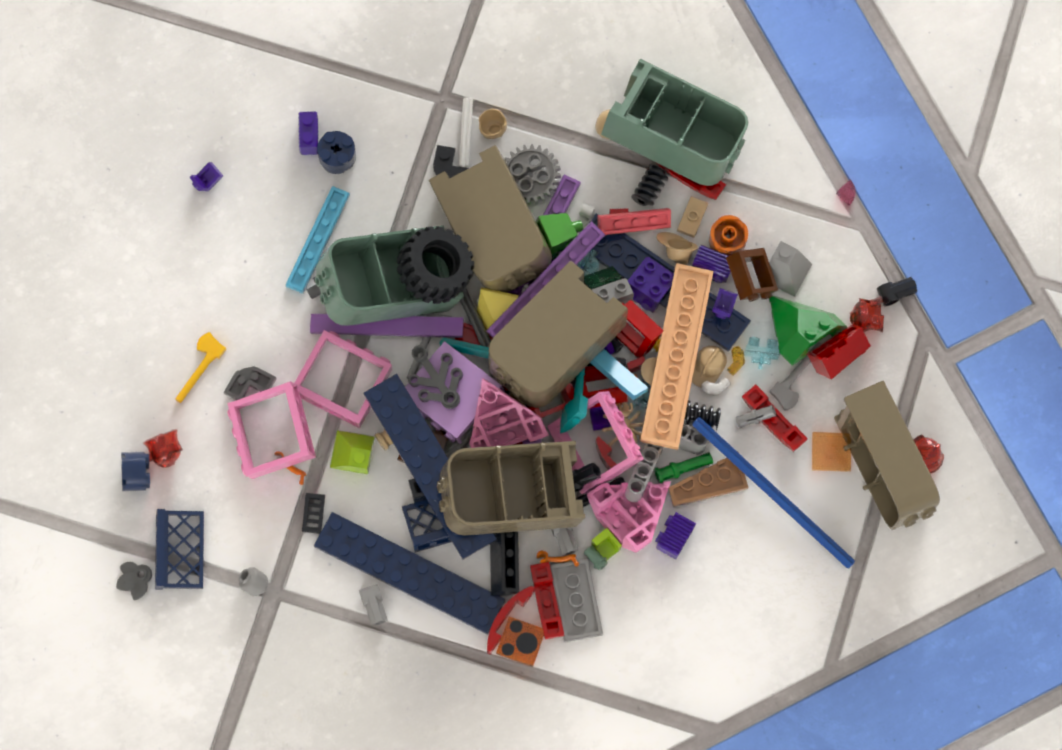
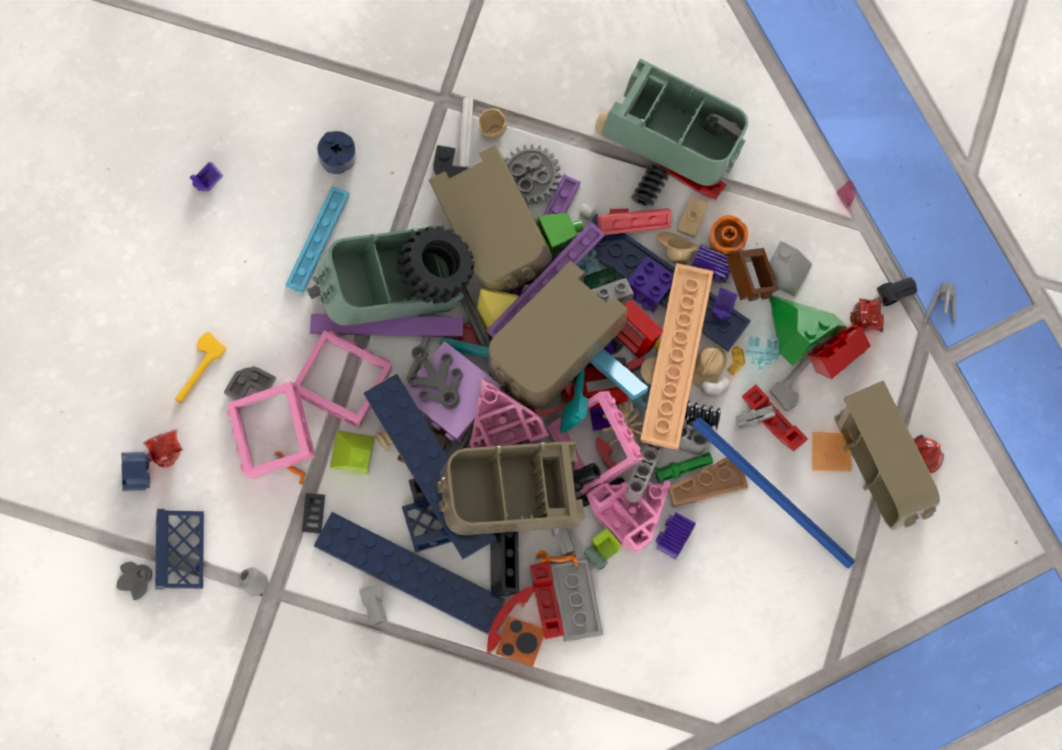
dark purple brick [298,111,318,155] -> none
none -> dark grey plate [700,114,742,142]
none -> light grey plant [923,283,957,324]

